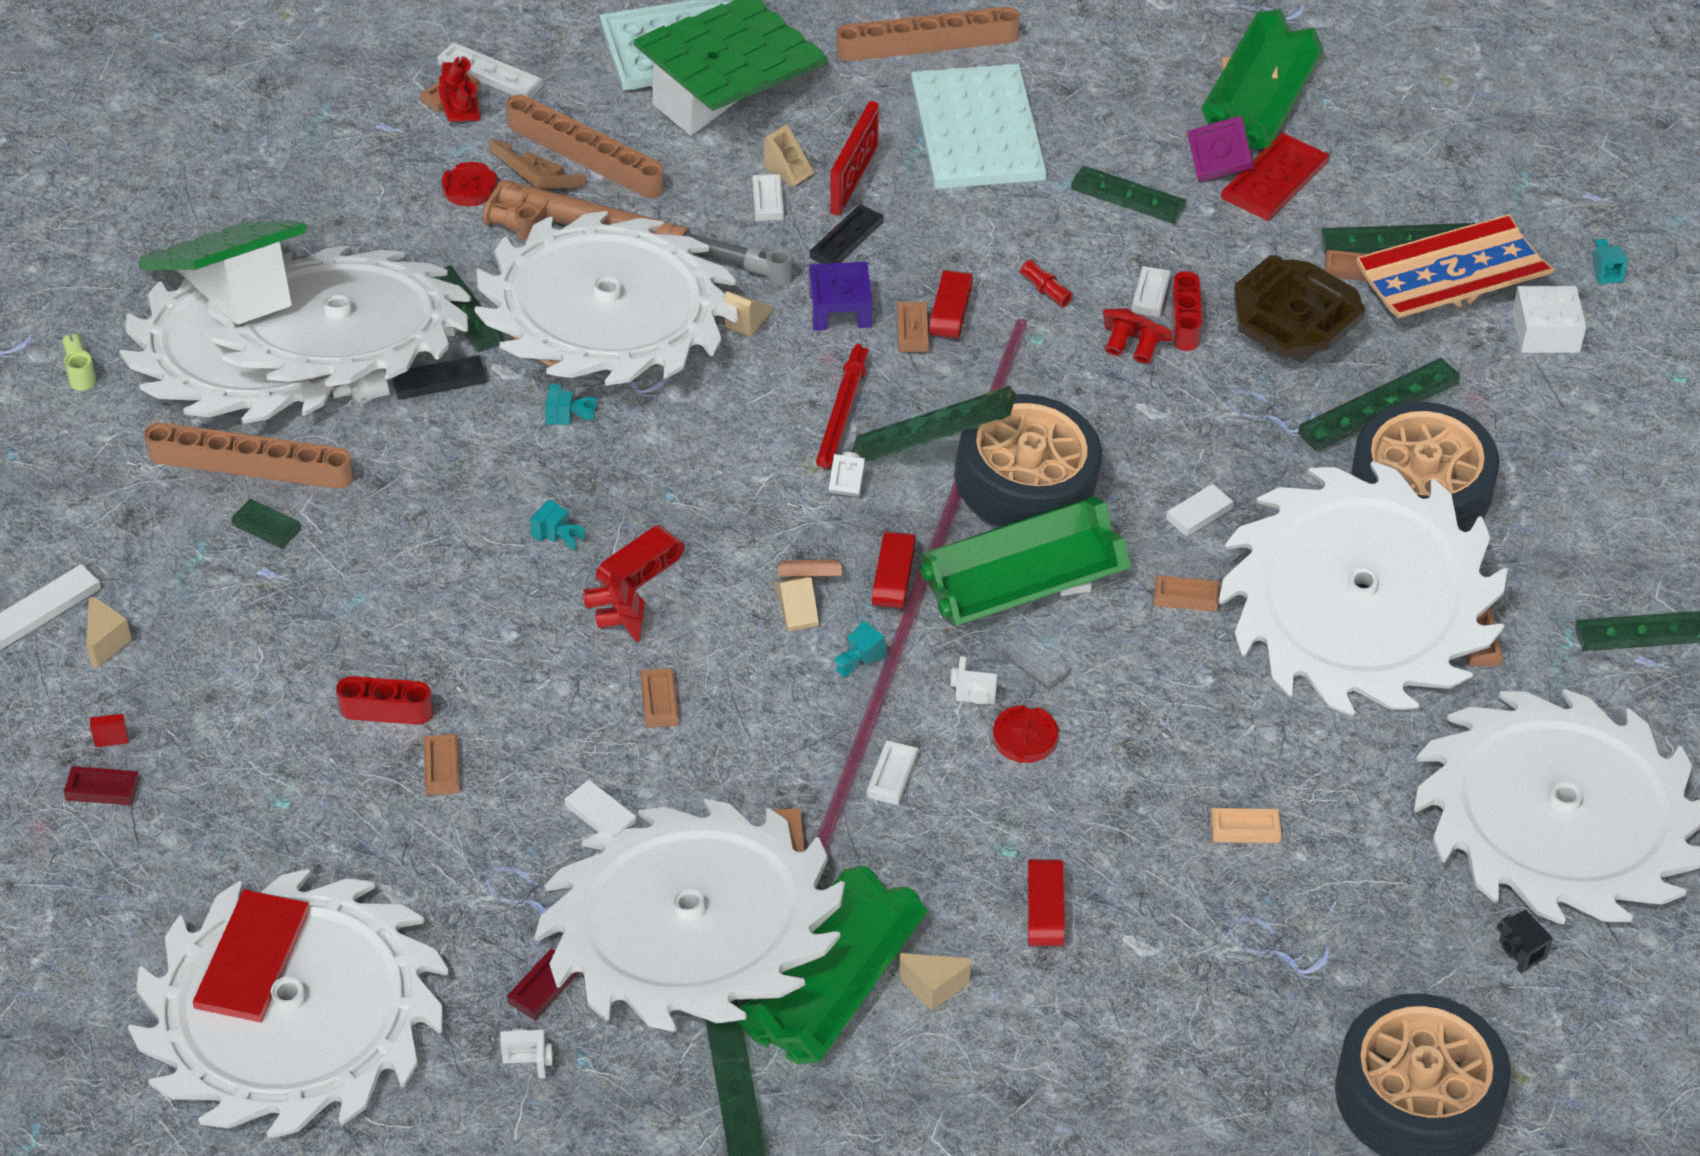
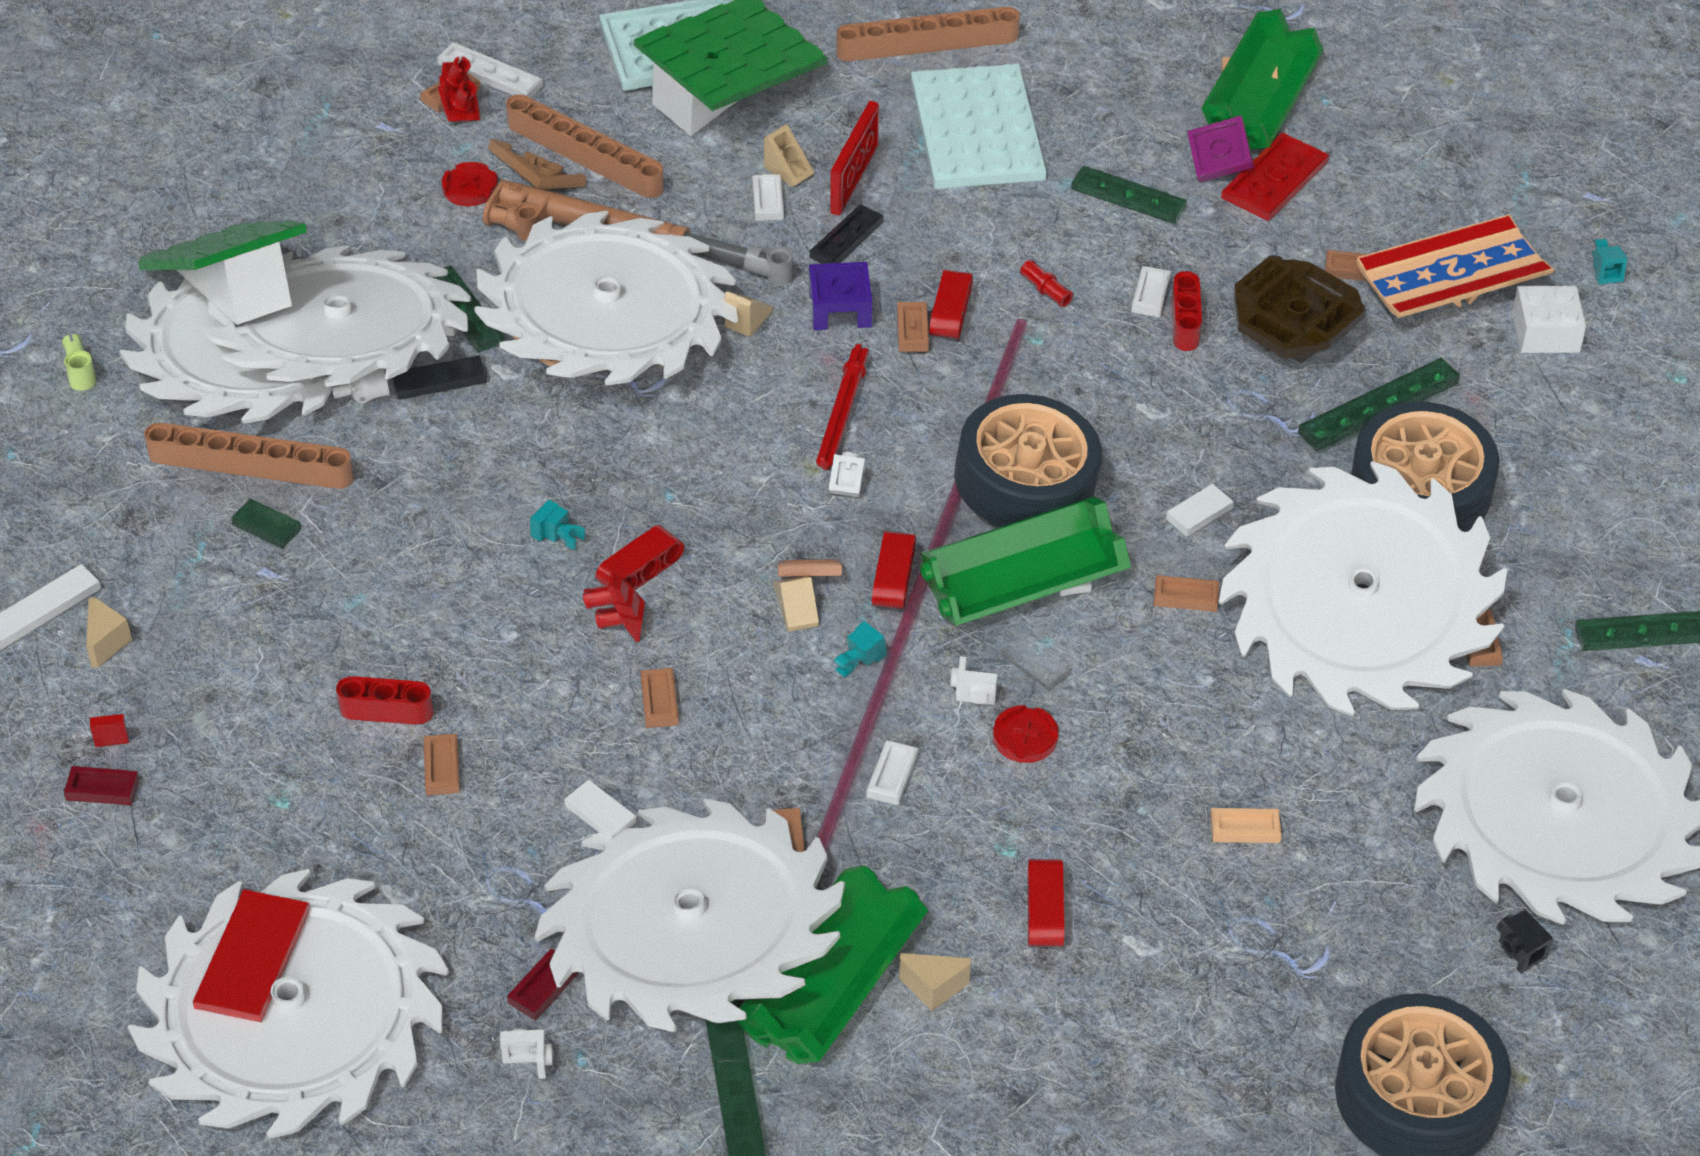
teal piece [545,383,597,426] -> none
clear green plate [851,386,1017,462] -> none
red connector [1103,308,1173,364] -> none
clear green tile [1320,223,1476,255] -> none

